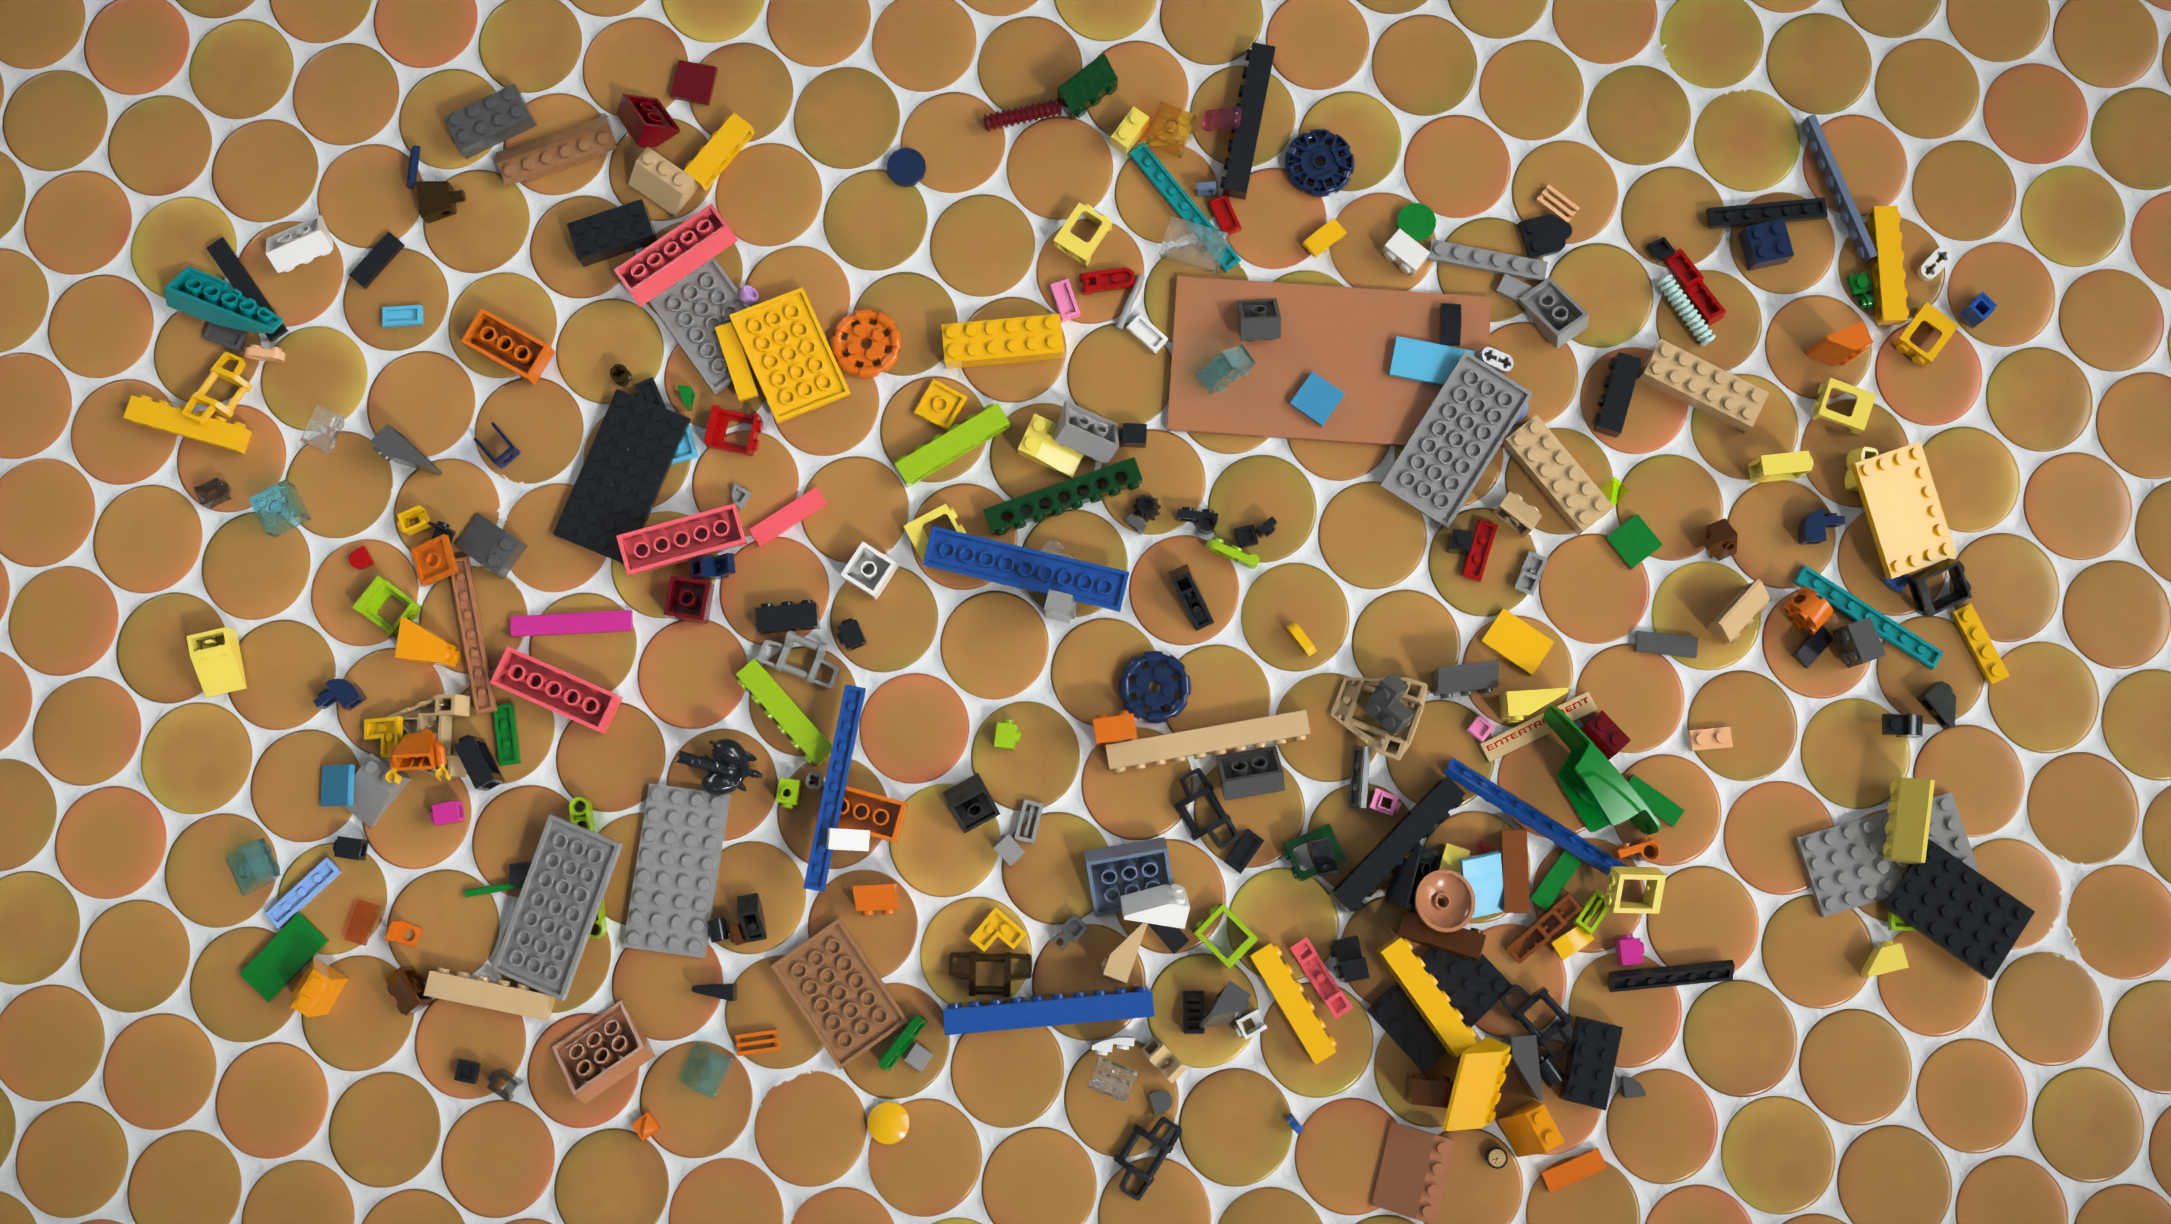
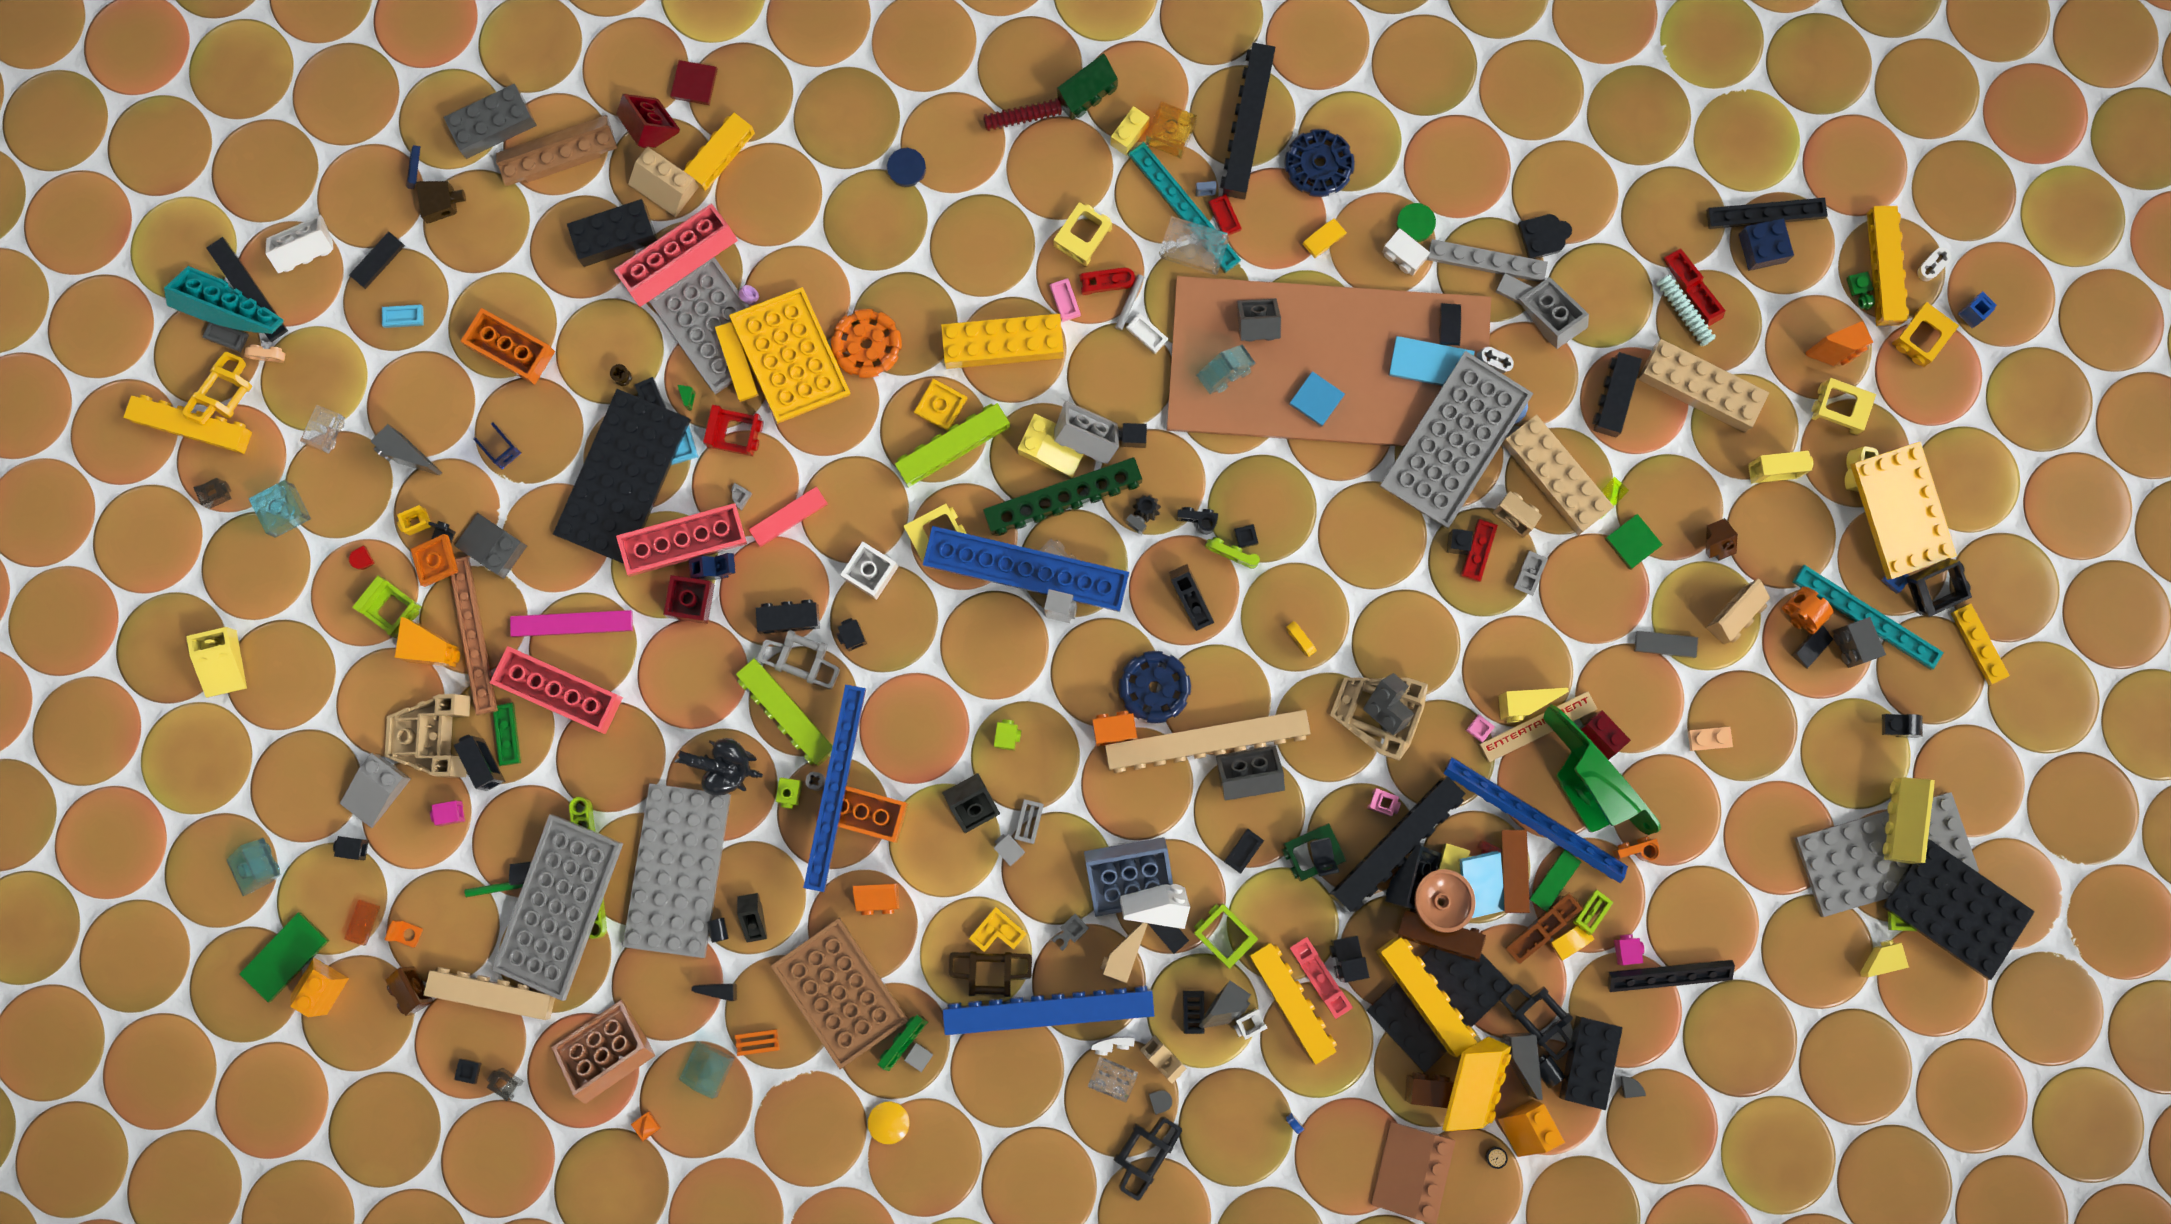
light blue tile [264,857,342,929] -> none
dark blue brick [313,679,368,710] -> none
dark azure tile [320,764,355,807] -> none
yellow plate [364,716,403,759] -> none
orange torso [385,728,451,784] -> none
reddish brown plate [728,923,747,946] -> none
white tile [826,828,870,851] -> none
black bar [1173,768,1239,849] -> none
clear pink tile [1203,107,1242,131] -> none
black plate [1256,516,1277,538] -> none
dark grey tile [1349,746,1371,808] -> none
dark grey slope [1431,660,1499,699] -> none
yellow tile [1480,608,1554,676] -> none
light nougat tile [1536,184,1579,222] -> none
orange tile [1540,1148,1607,1193] -> none
light yellow window [1604,866,1666,914] -> none
green tile [1627,775,1685,827] -> none
black tile [1646,237,1675,263] -> none
dark blue brick [1798,509,1845,545] -> none
sand blue plate [1801,114,1878,264] -> none
pearl dark grey slope [1917,681,1956,729] -> none

